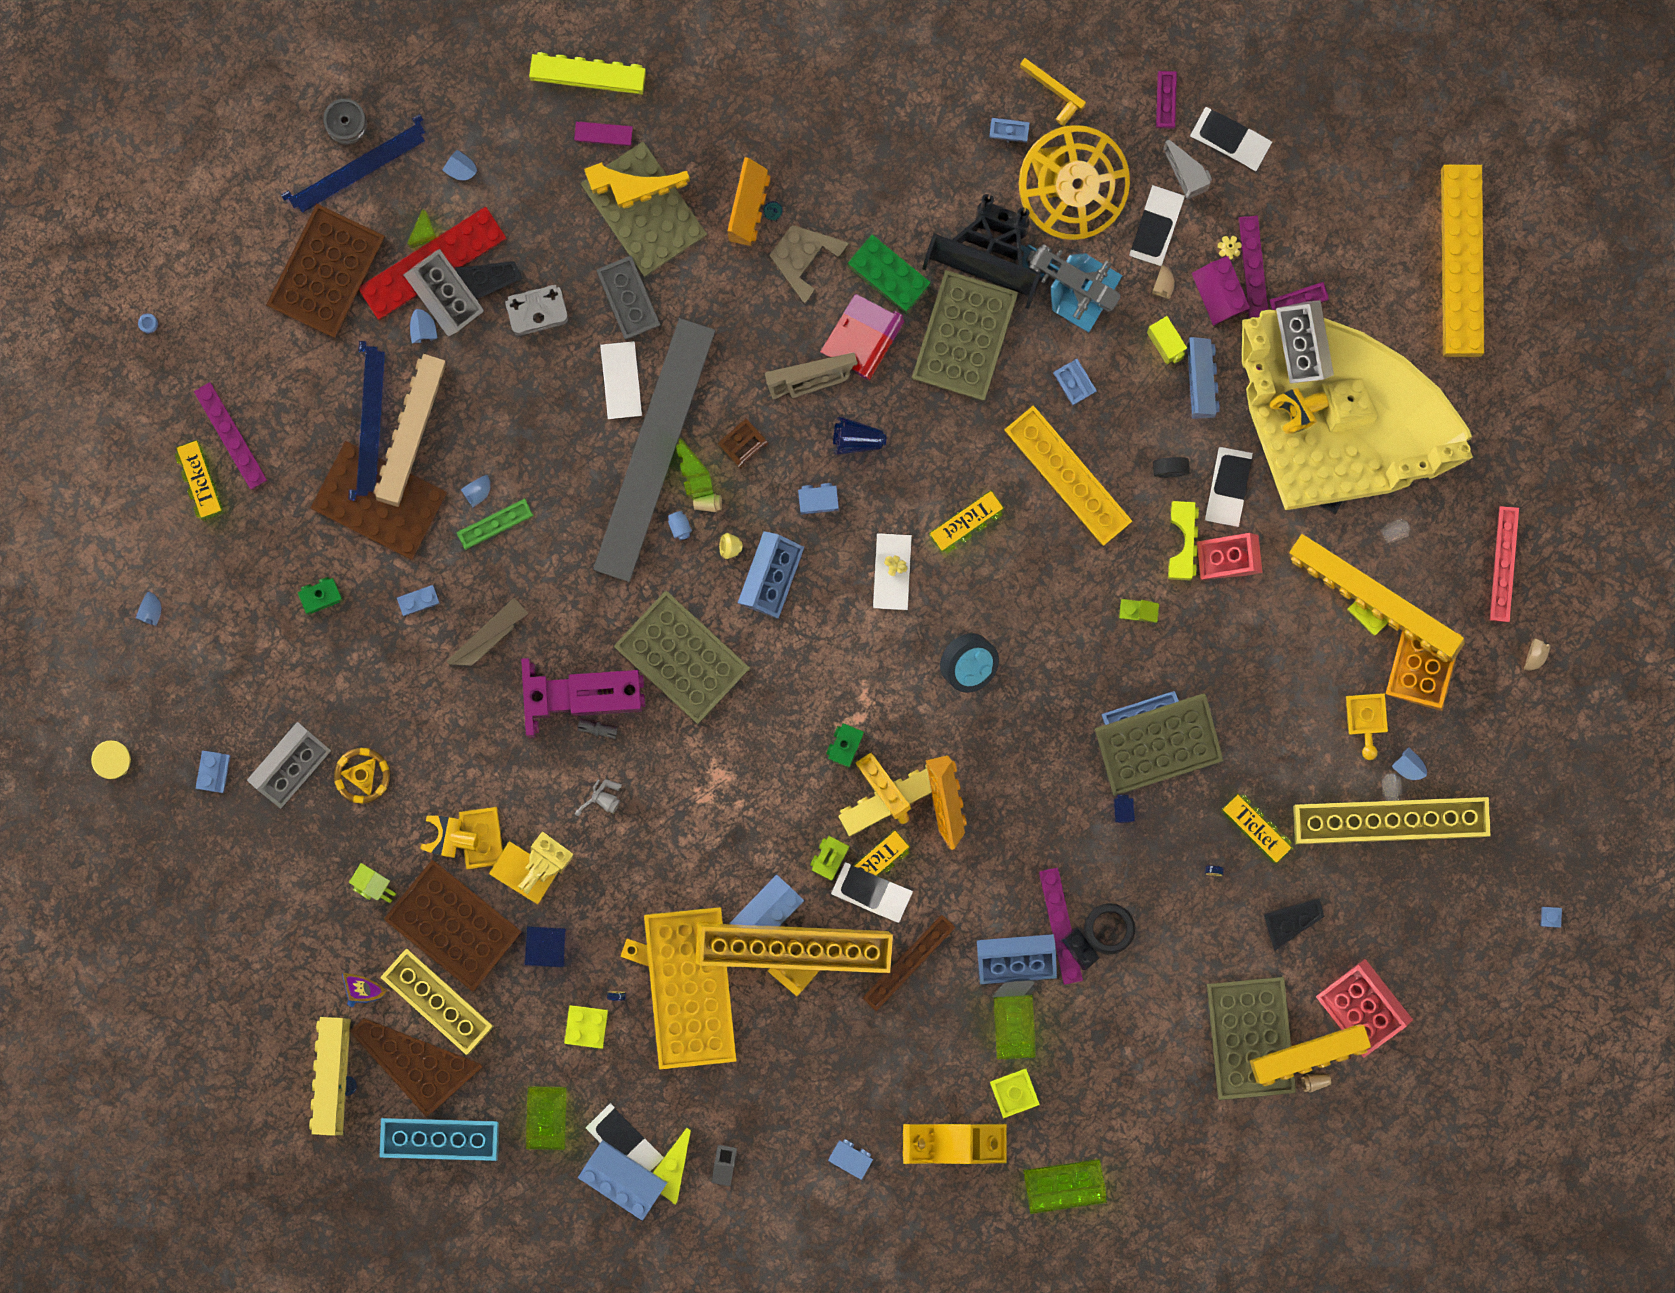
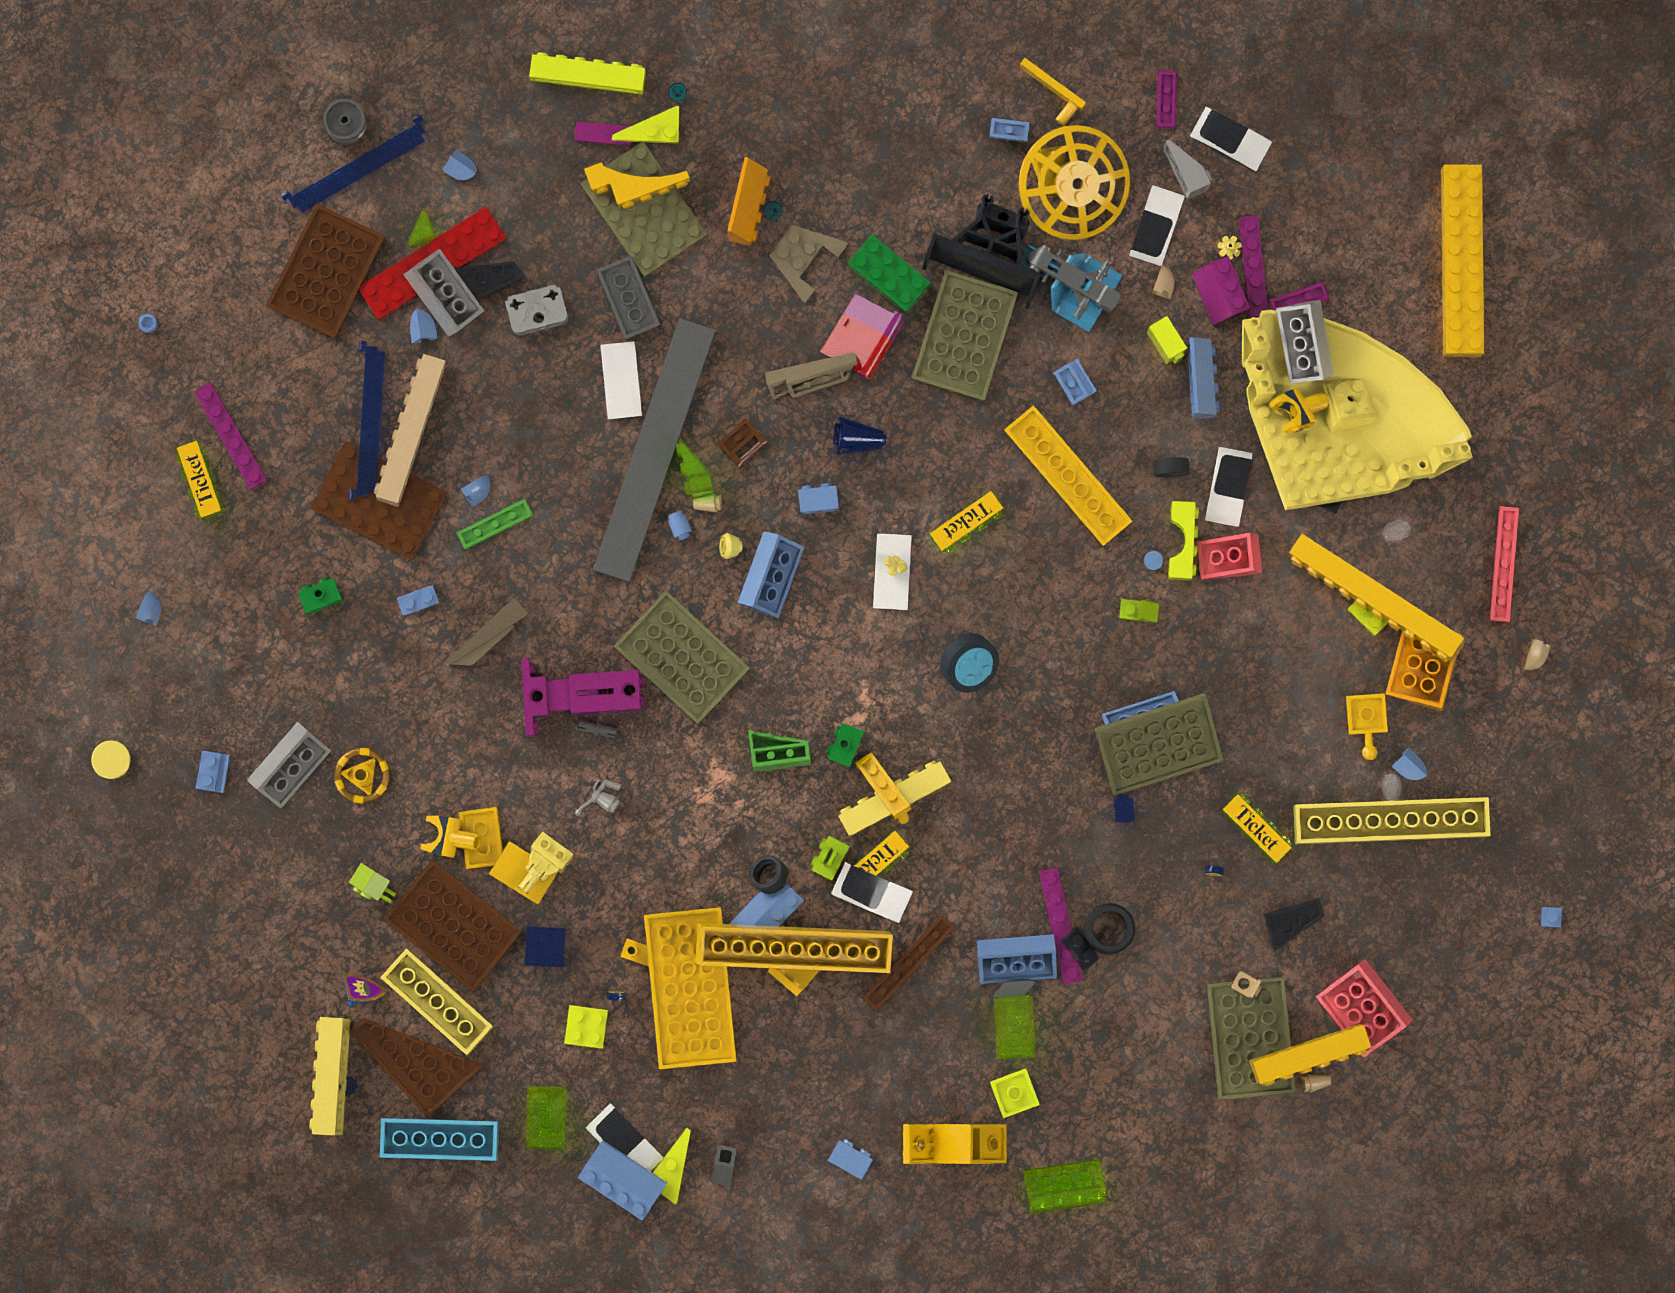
light orange slope [926,755,967,850] -> none
none -> neon yellow wing [612,106,679,144]
none -> tile [668,83,687,103]
none -> bright green wedge [748,730,811,772]
none -> black tyre [749,855,788,894]
none -> medium blue tile [1144,551,1163,571]
none -> tan bracket [1231,971,1262,998]

